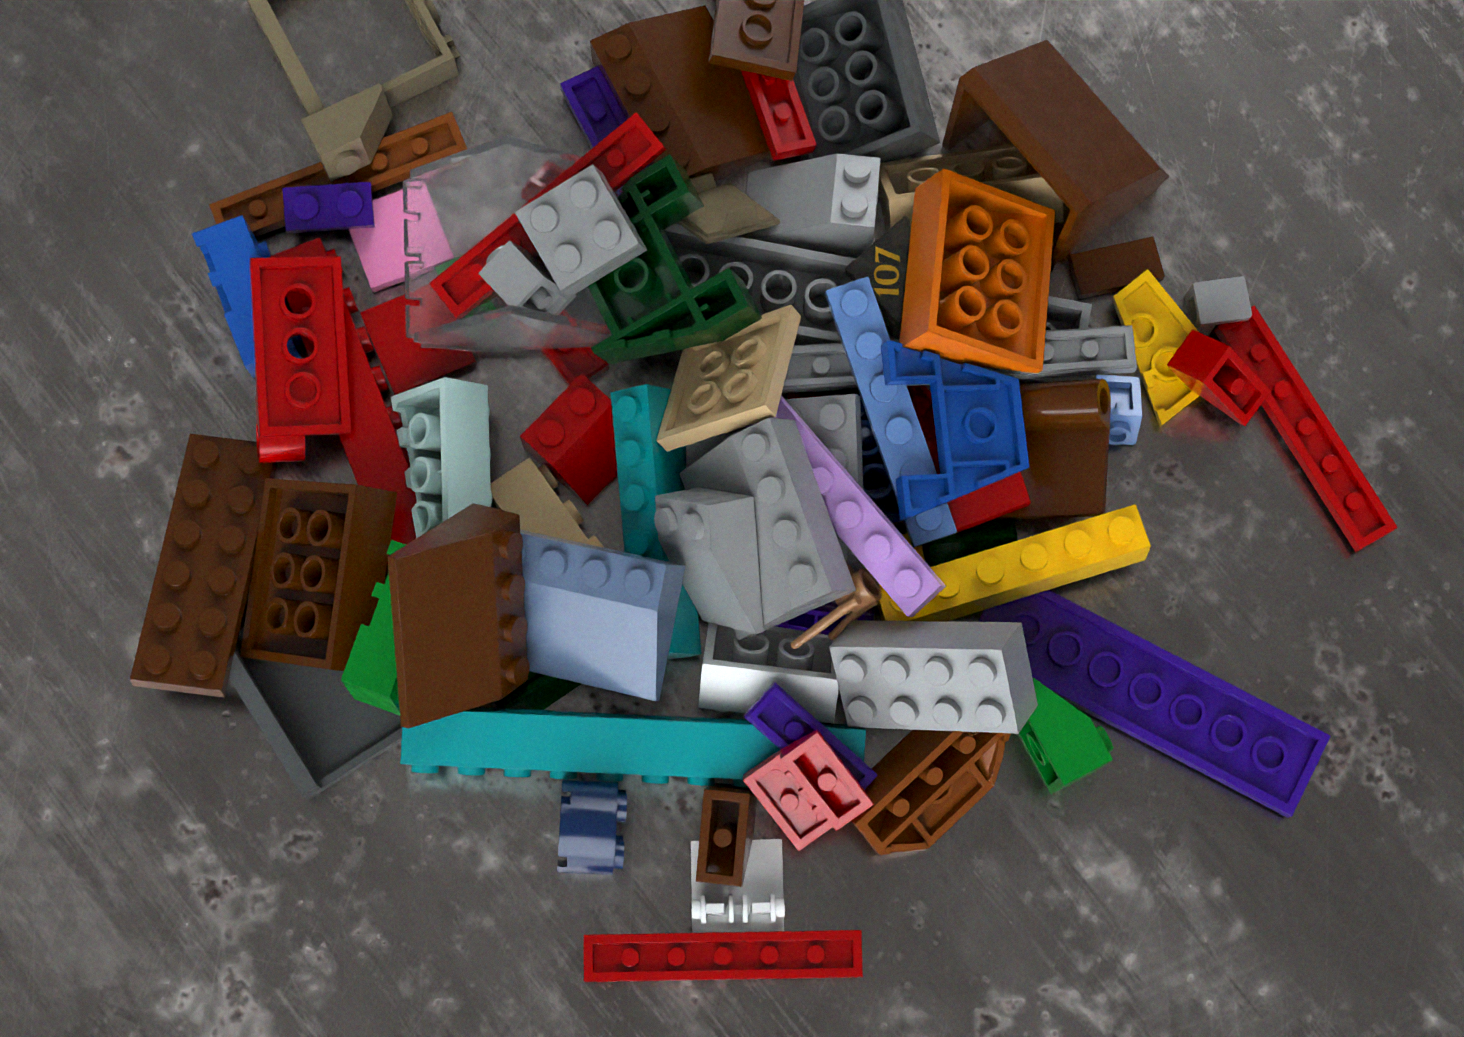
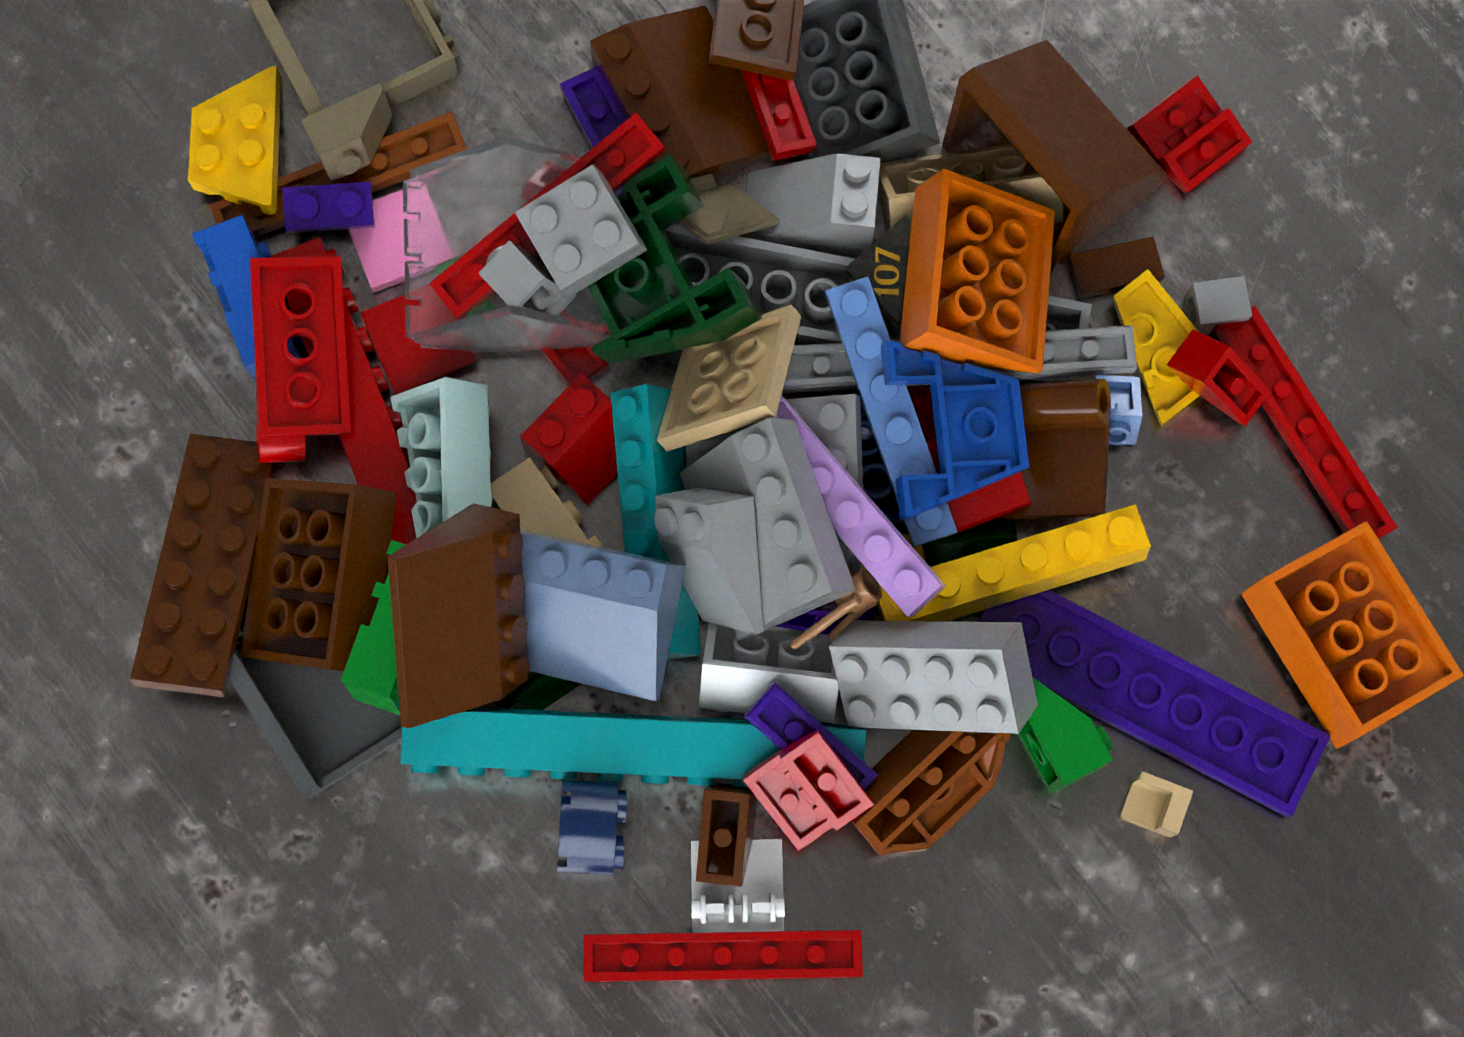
none -> yellow wing [188,66,281,215]
none -> tan panel [1120,771,1193,838]
none -> red slope [1127,75,1252,193]
none -> orange slope [1241,521,1464,749]

